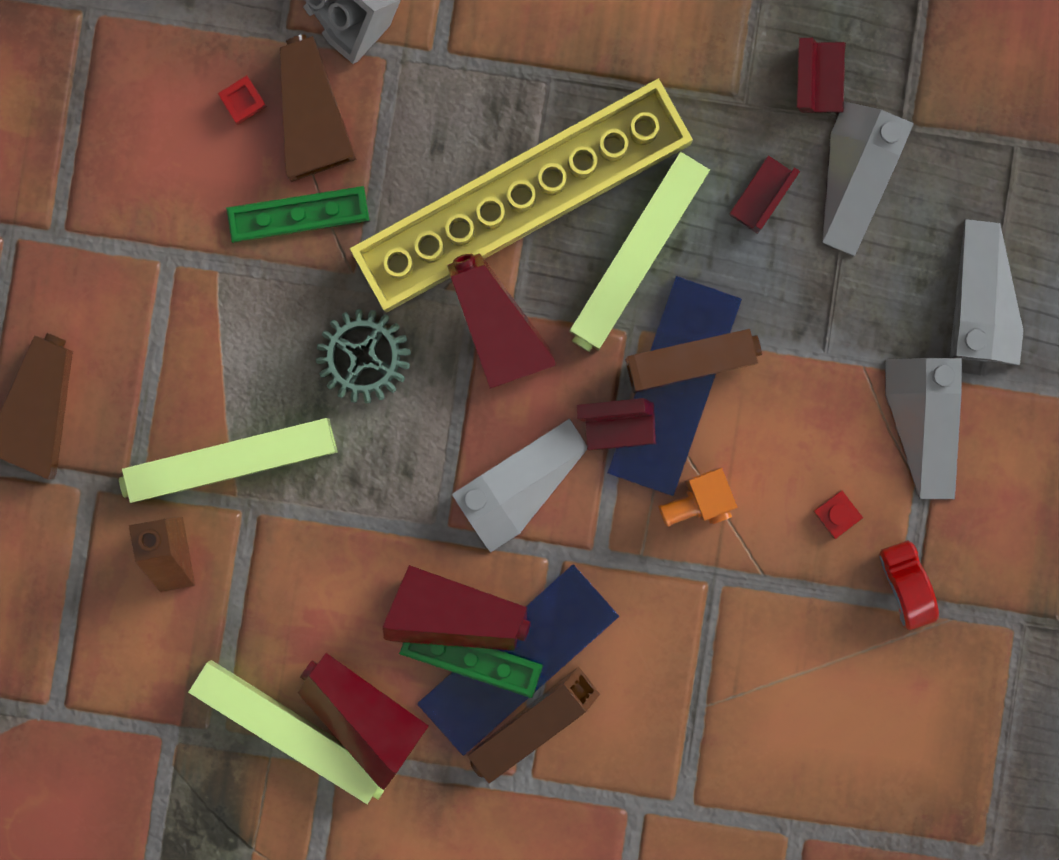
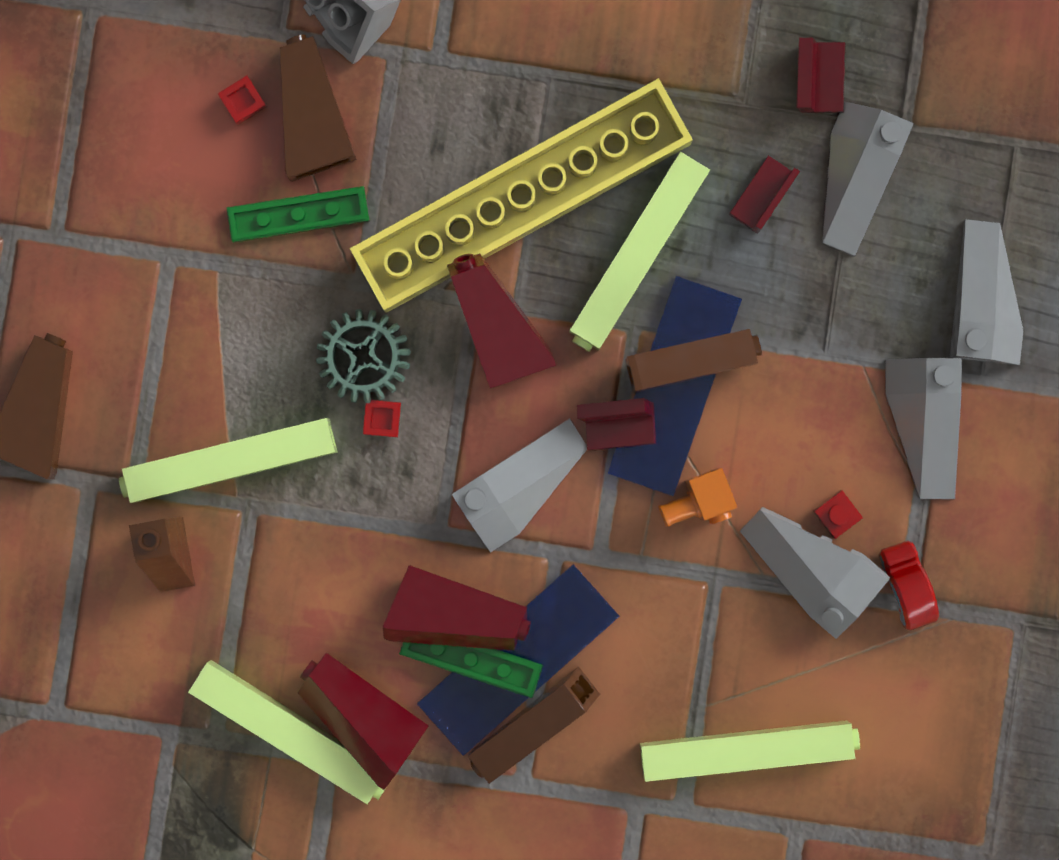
none -> red plate [363,400,402,438]
none -> yellowish green brick [640,721,860,782]
none -> light grey wedge [740,507,890,639]

